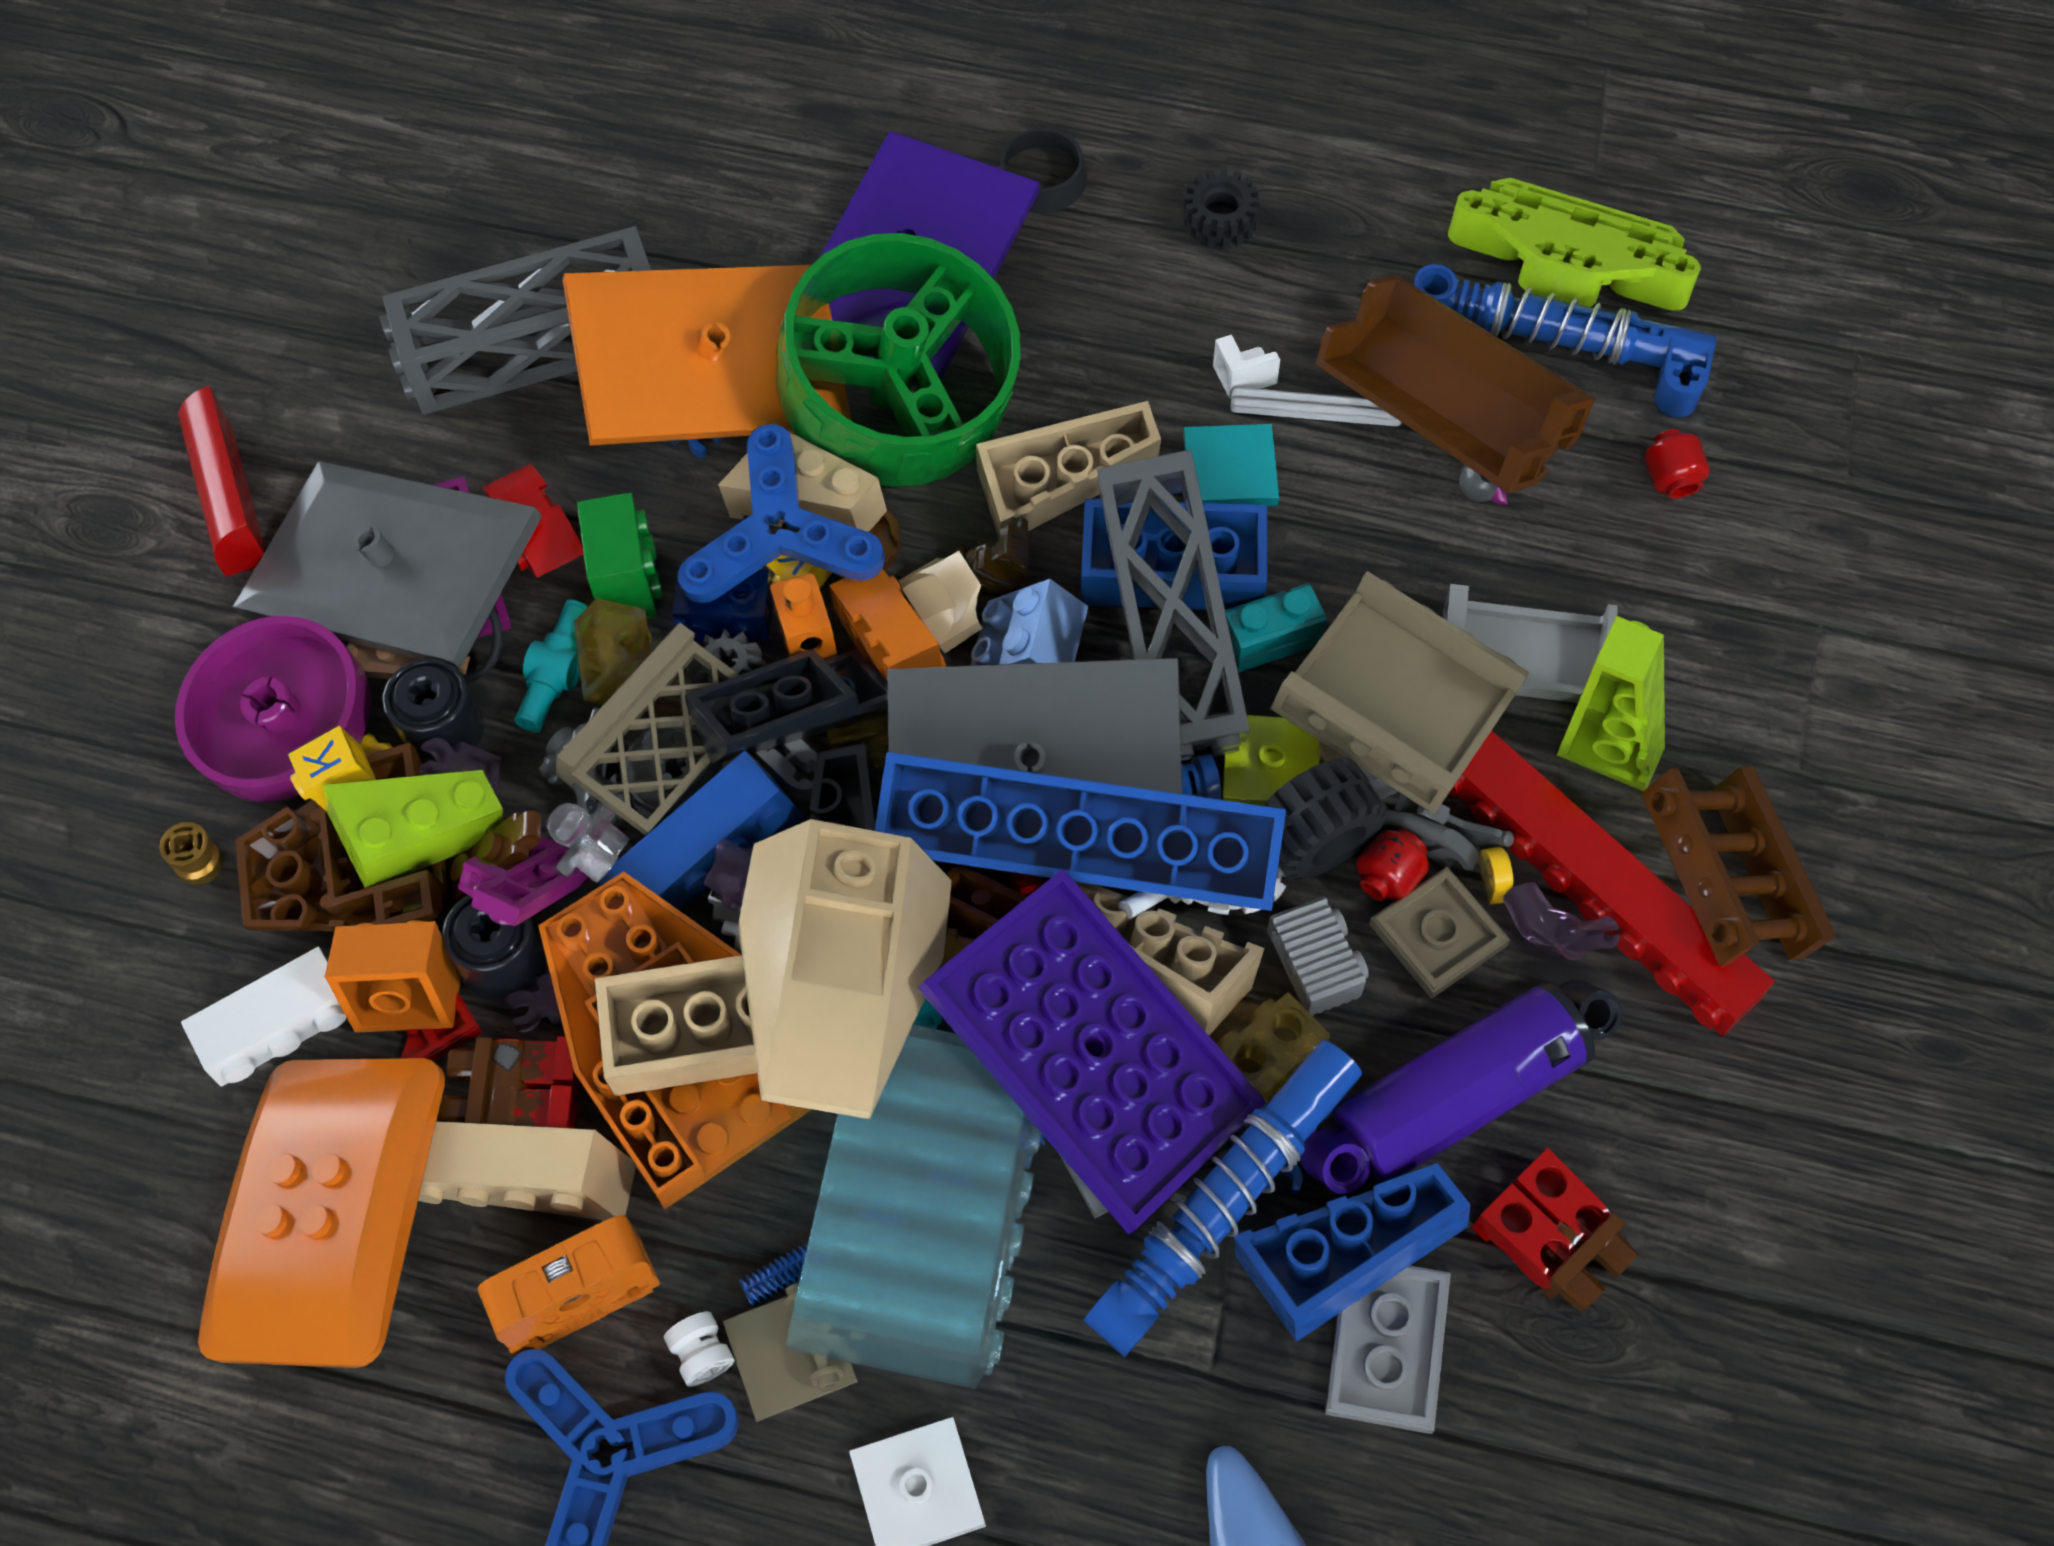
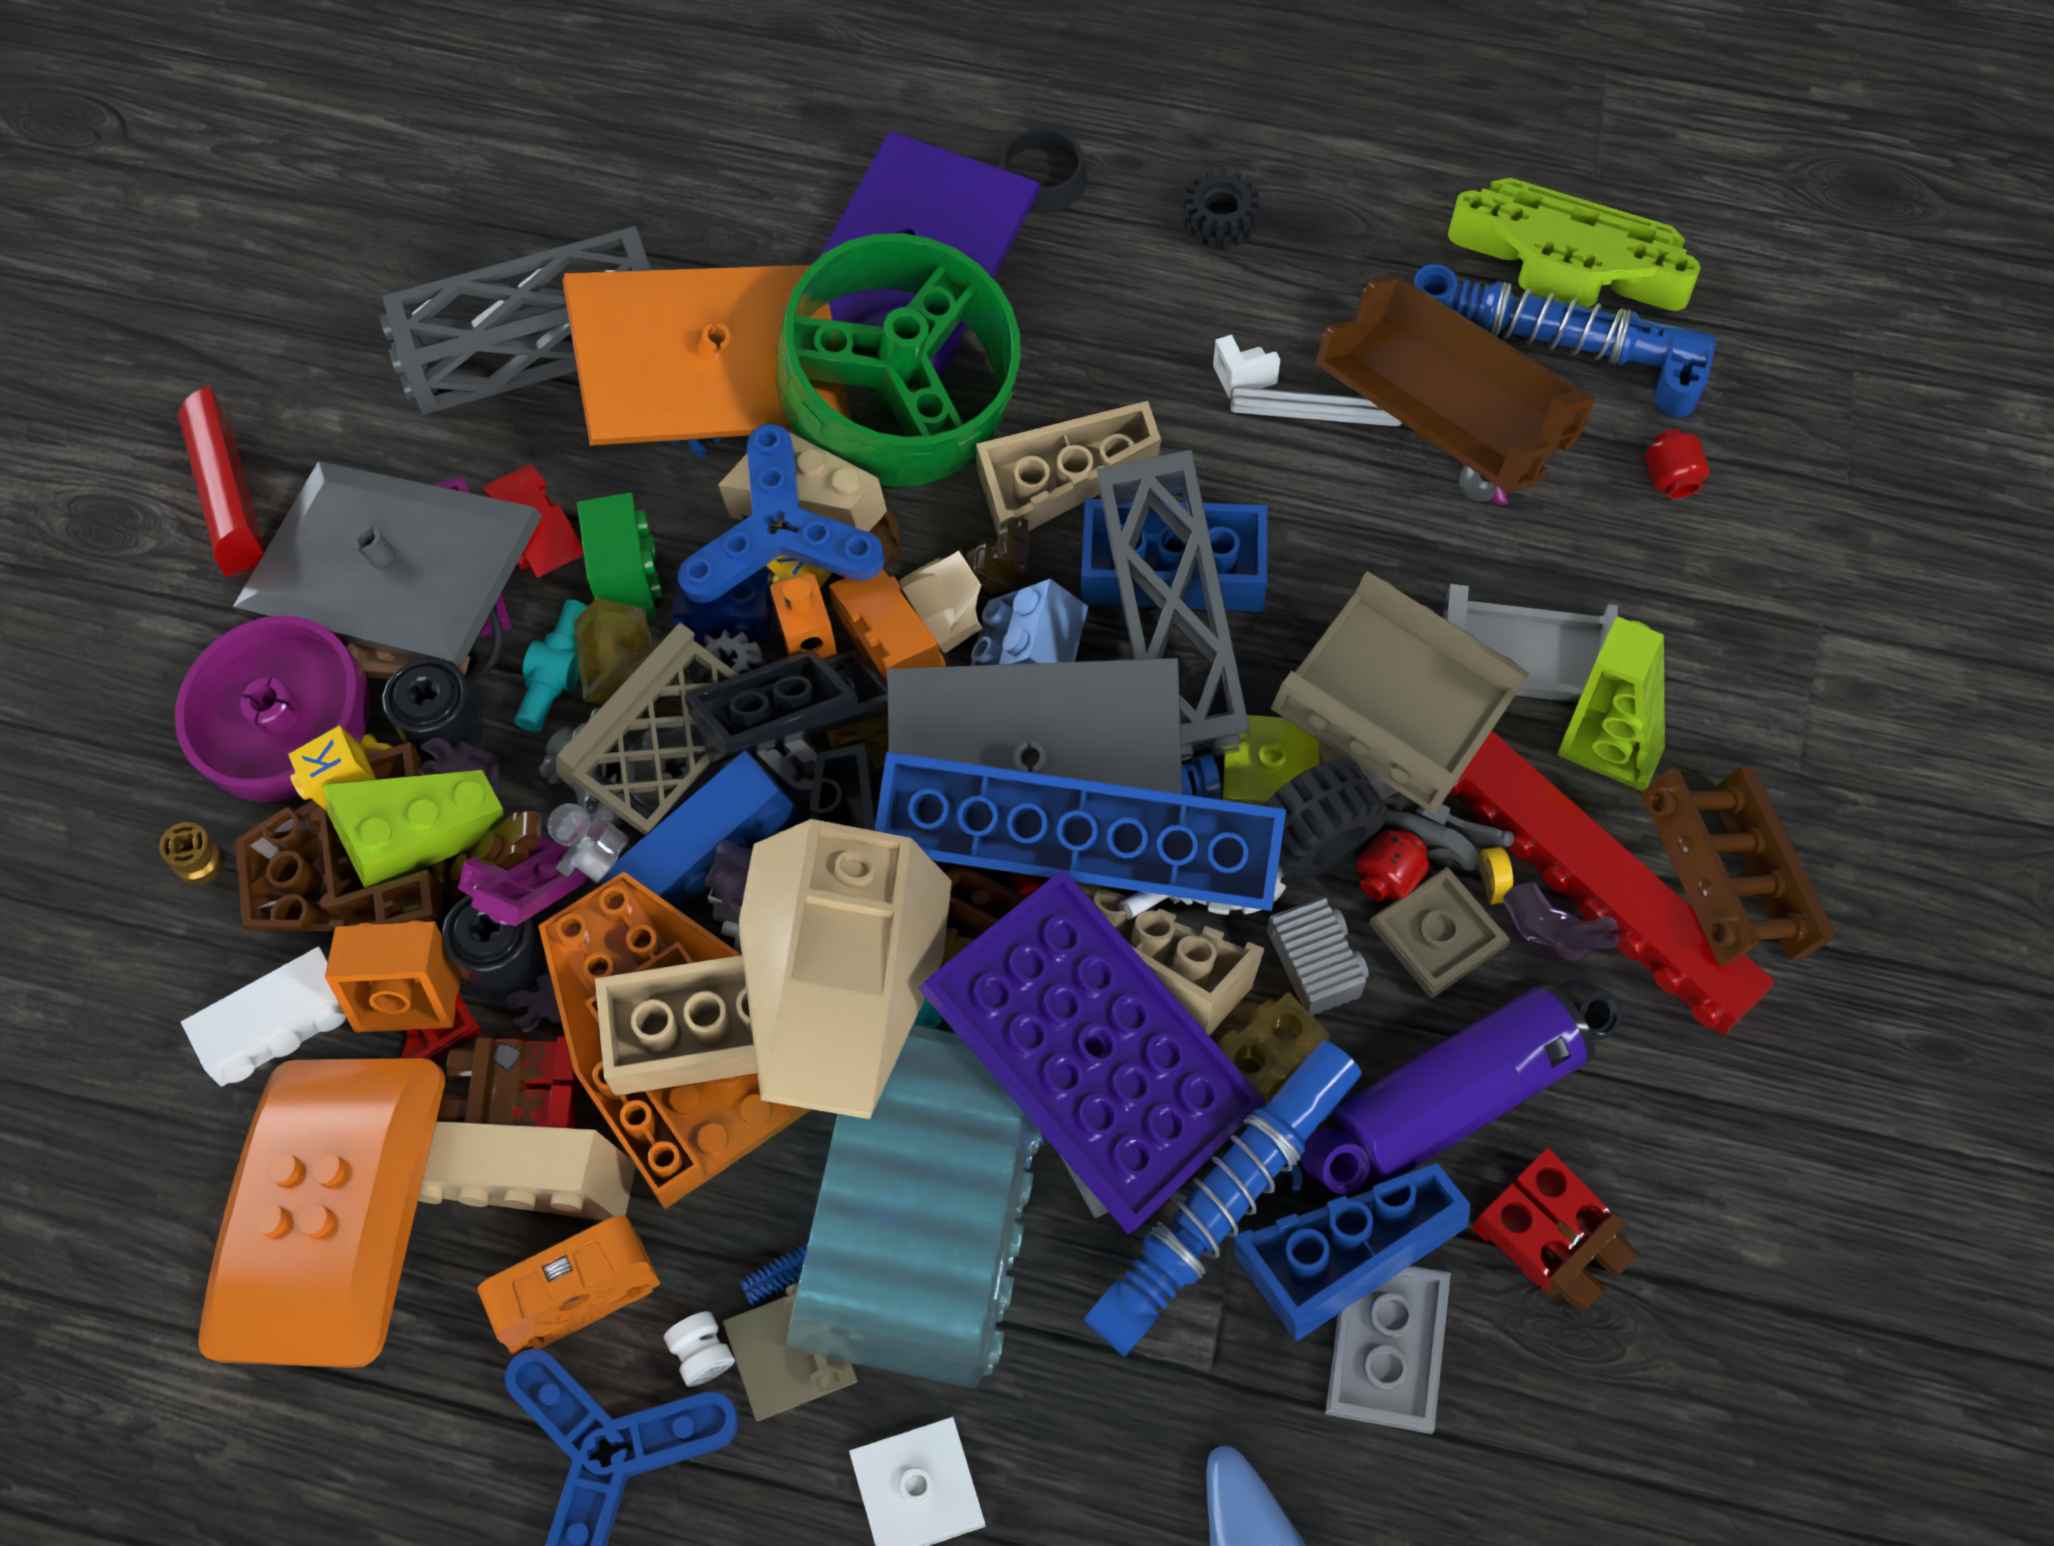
teal tile [1183,424,1279,507] -> none
teal brick [1225,583,1327,673] -> none

